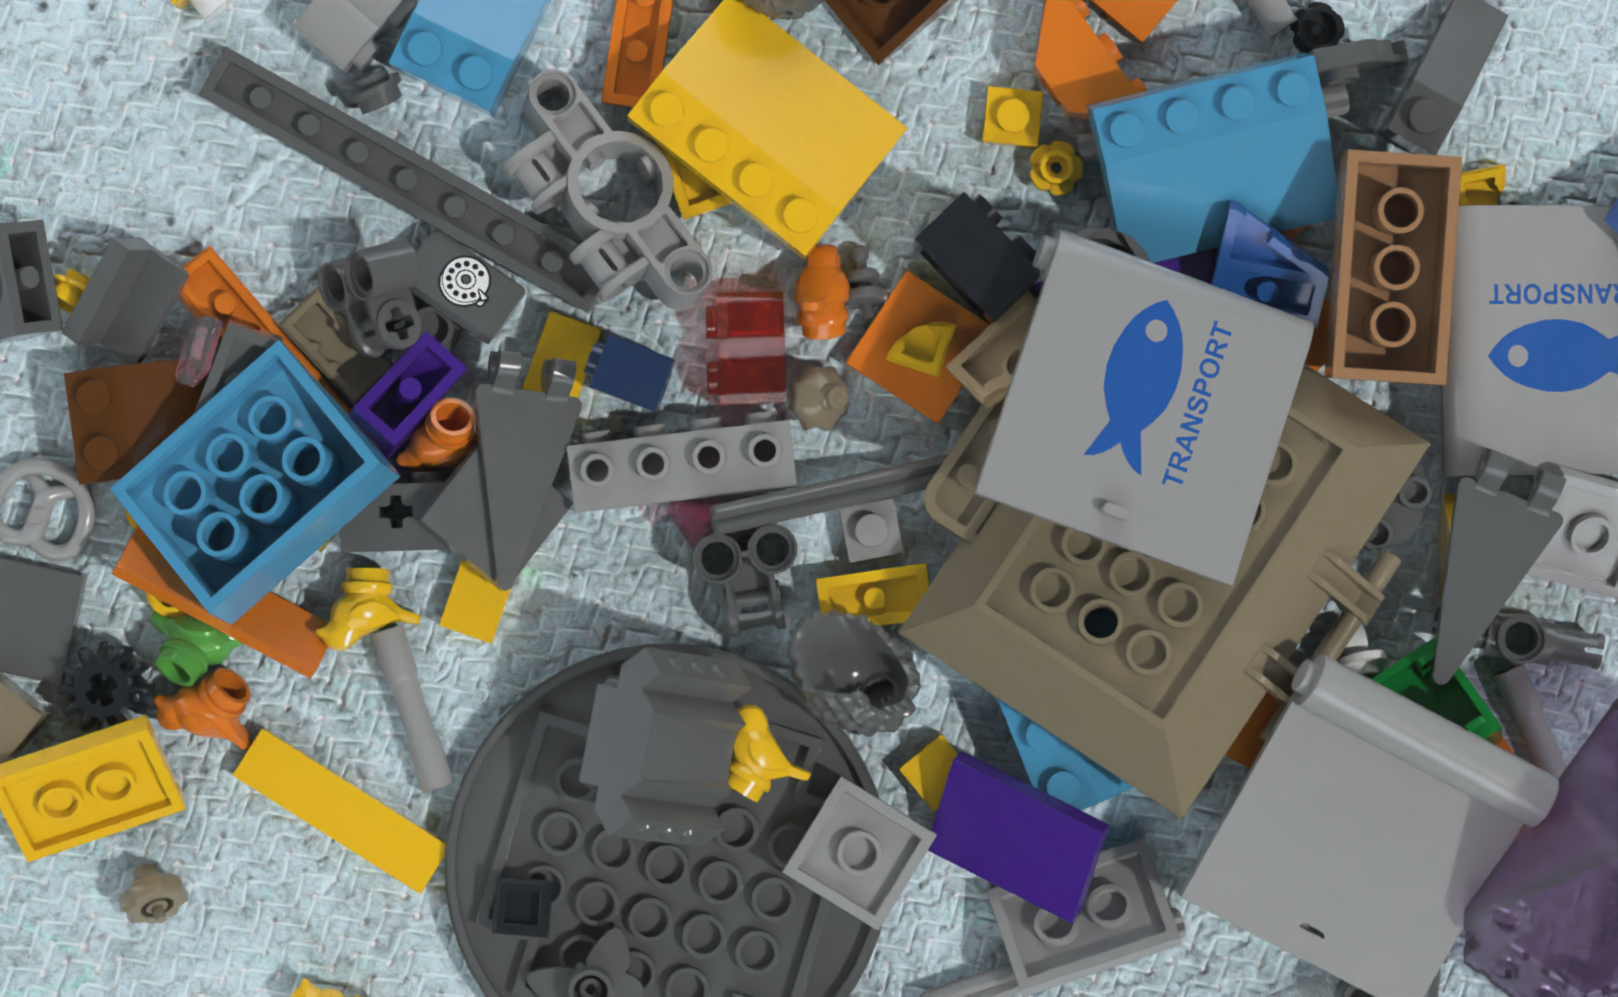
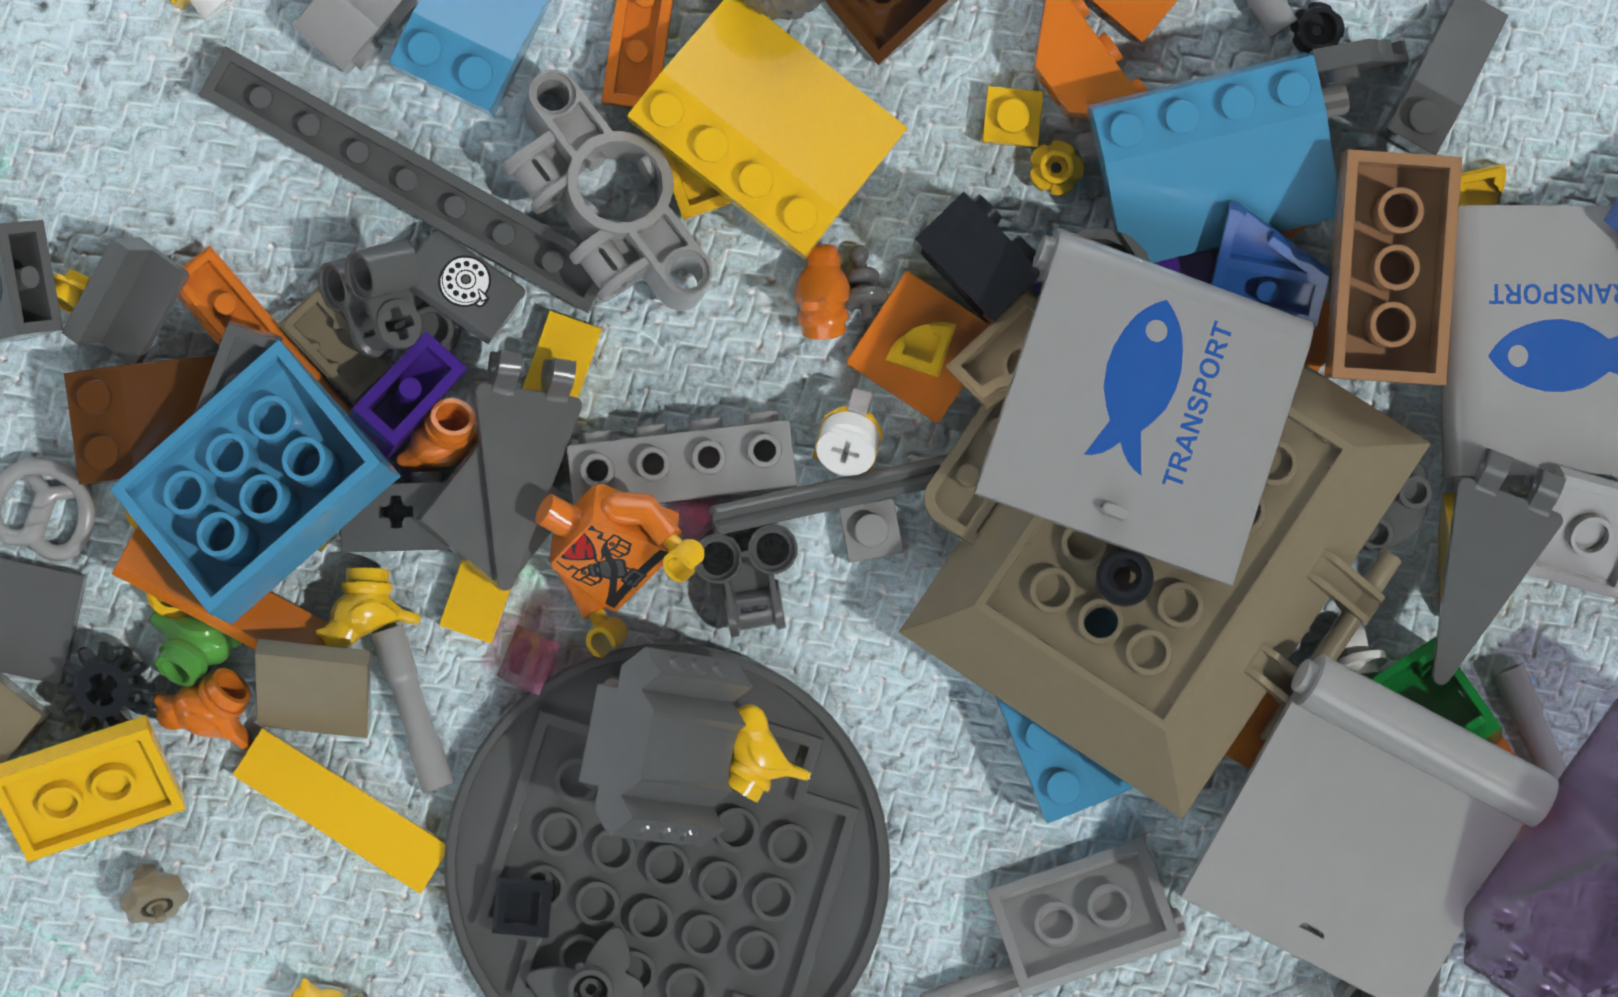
clear tile [174,315,223,387] -> none
dark grey plate [347,67,402,114] -> none
dark blue slope [584,334,676,413] -> none
clear red brick [706,291,786,407] -> none
light grey plate [782,775,937,931] -> none
dark grey piece [787,610,921,737] -> none
dark tan piece [788,364,849,432] -> none
yellow plate [816,563,929,626] -> none
yellow tile [899,733,958,812] -> none
dark purple tile [928,752,1110,923] -> none
dark grey pin [1431,607,1605,670] -> none
none -> dark tan tile [255,639,371,738]
none -> clear pink plate [497,624,560,695]
none -> orange torso [535,484,705,658]
none -> white piece [812,388,883,476]
none -> black plate [1096,549,1154,607]

